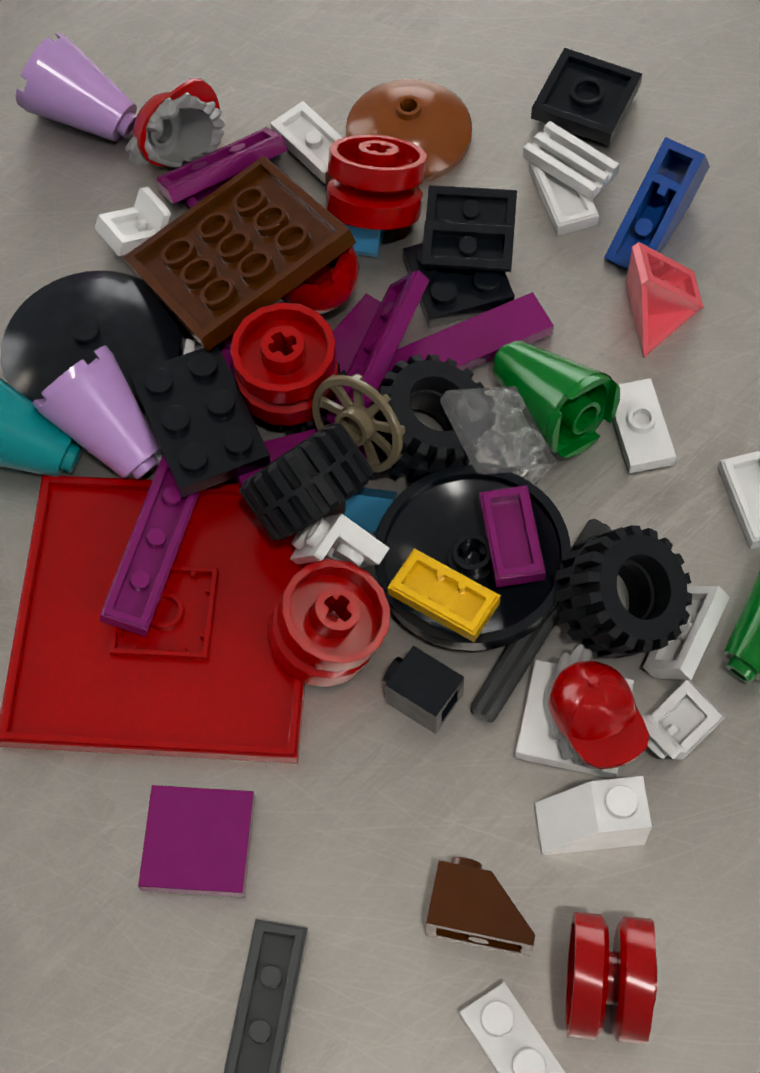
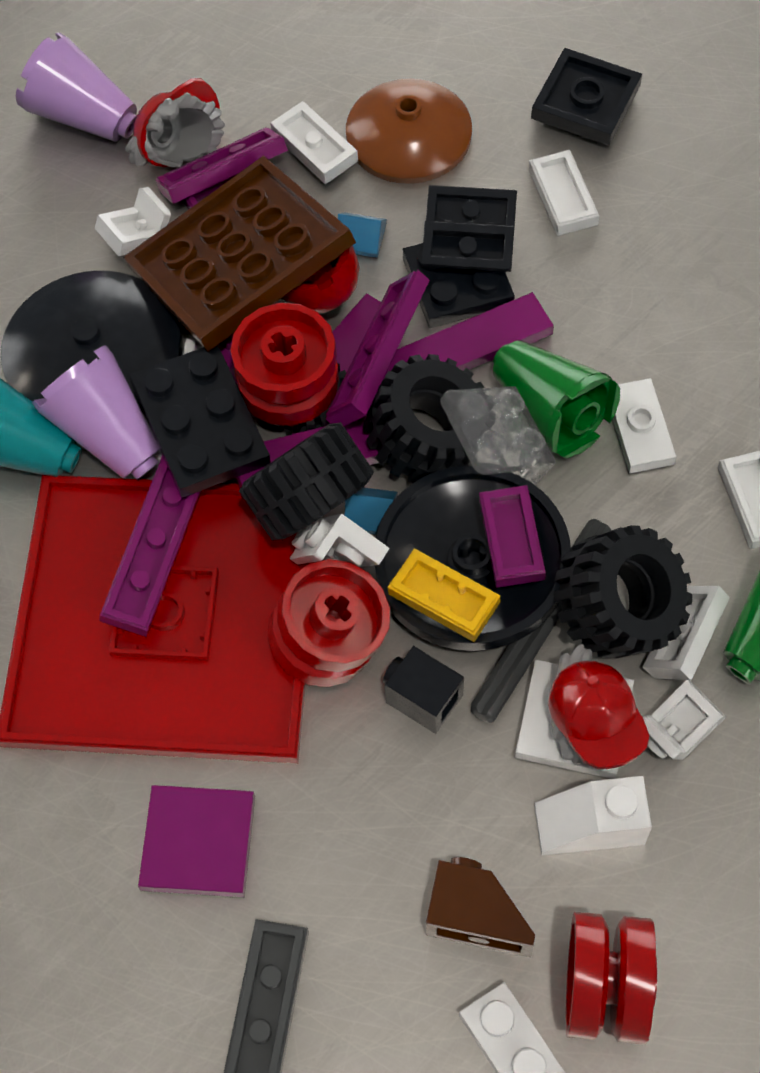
dark tan wheel [312,374,406,472] -> none
red wheel [325,135,427,230] -> none
white tile [523,121,619,200] -> none
blue slope [604,137,710,270] -> none
coral slope [625,242,704,358] -> none

